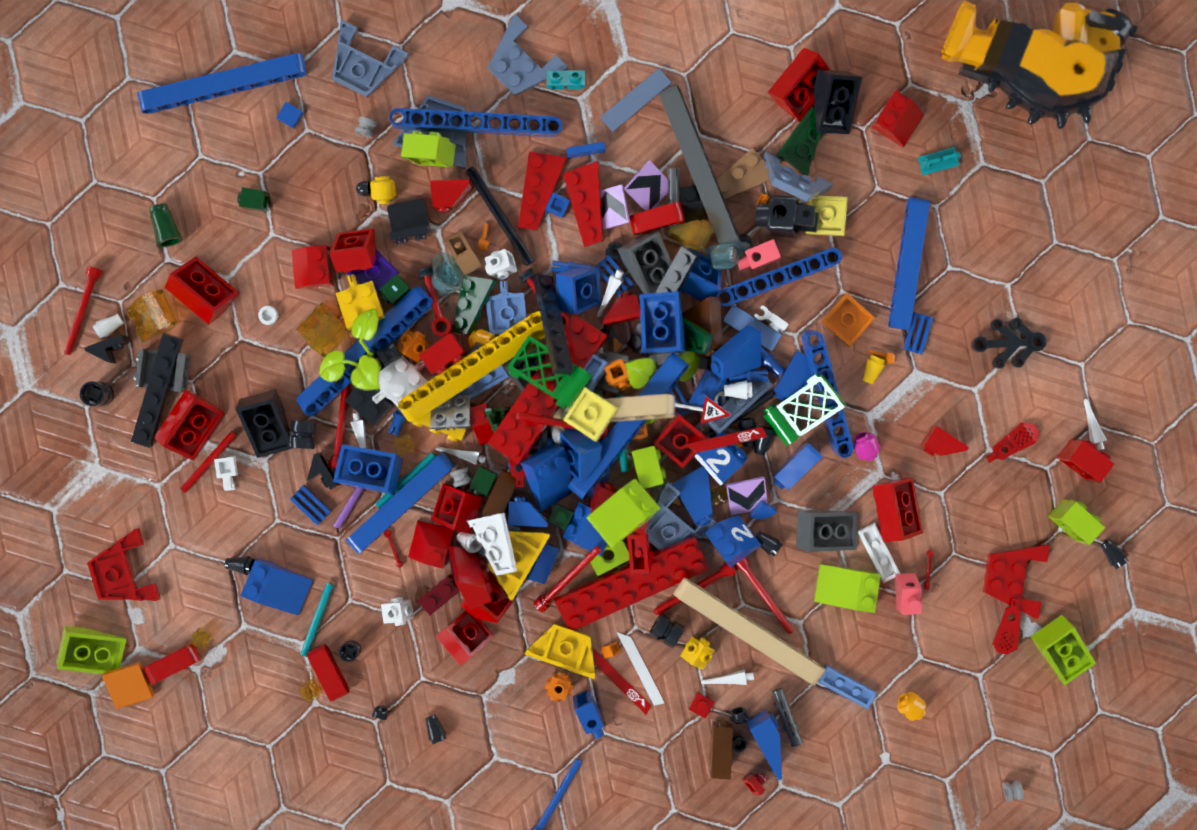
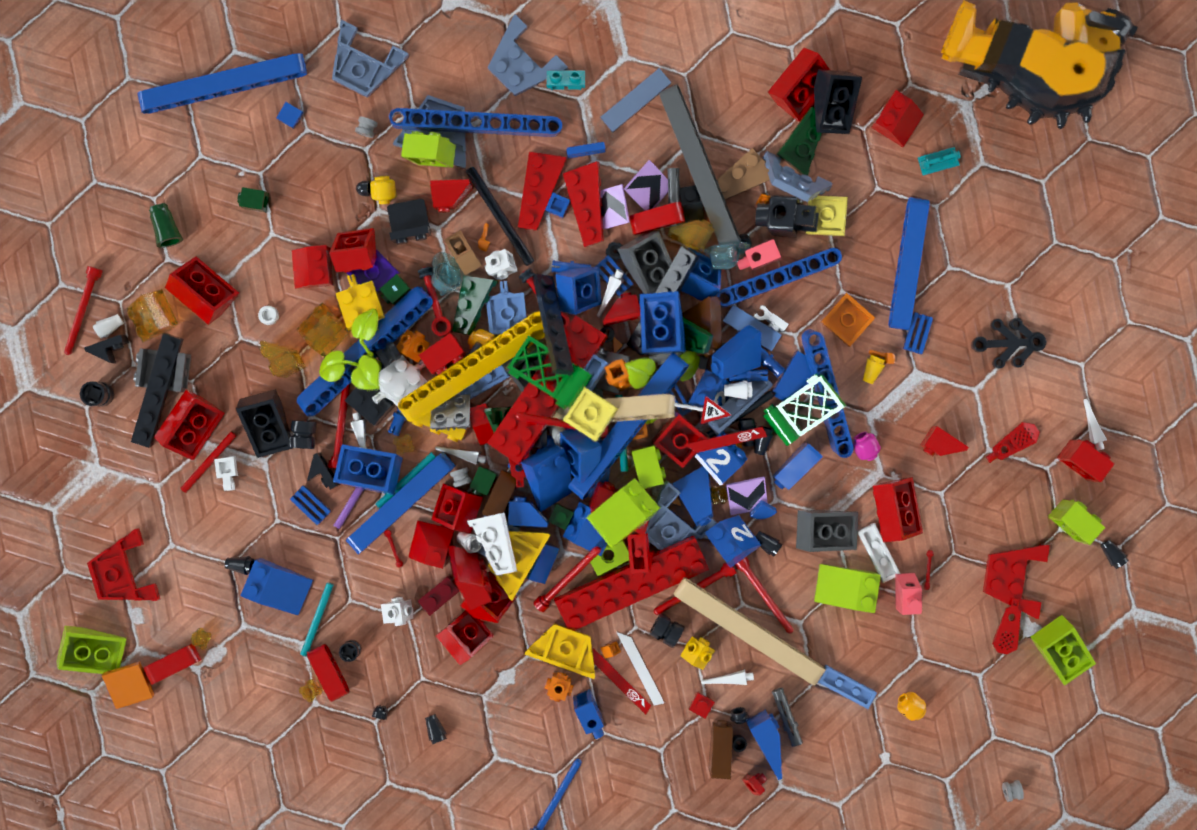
none -> clear yellow slope [259,340,306,378]

